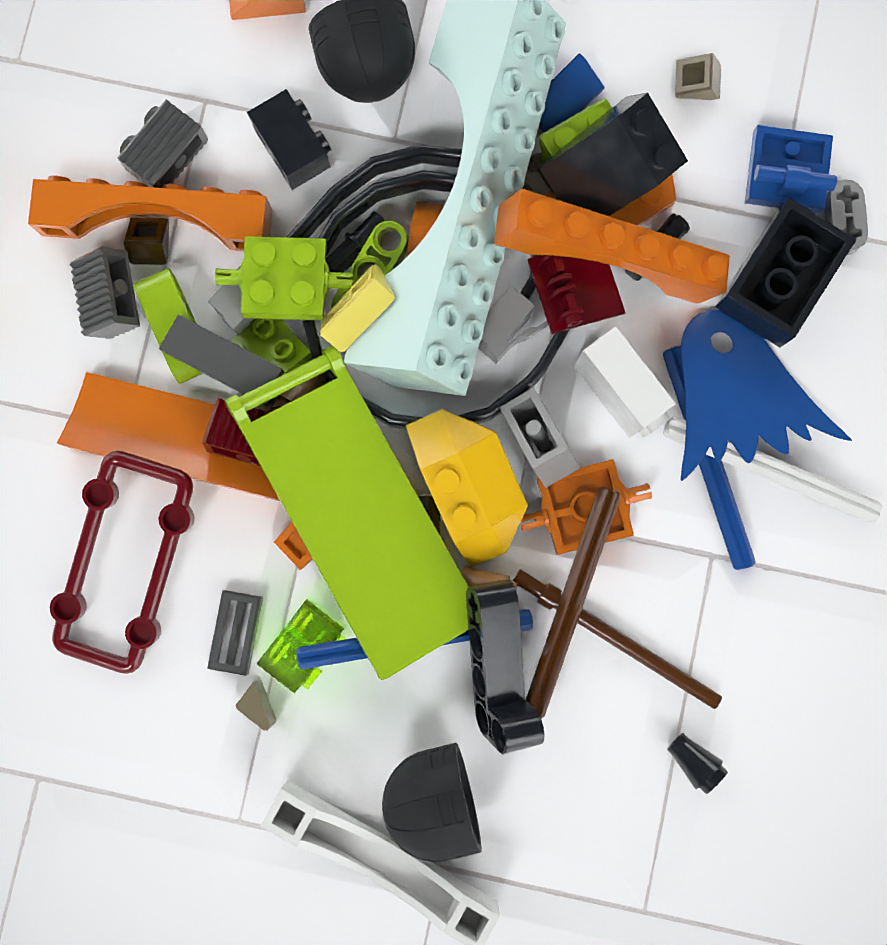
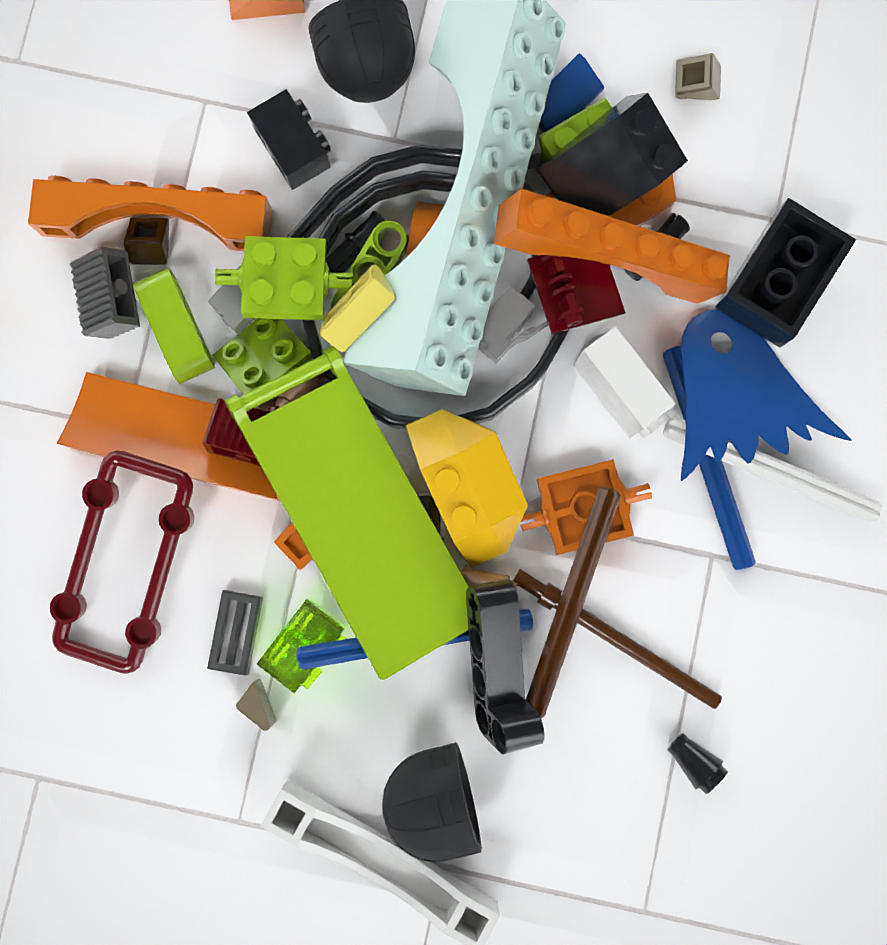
dark grey brick [117,99,208,188] -> none
dark grey tile [159,314,285,406] -> none
light grey brick [499,388,580,488] -> none
blue plate [744,125,837,214] -> none
light grey beam [824,179,868,255] -> none

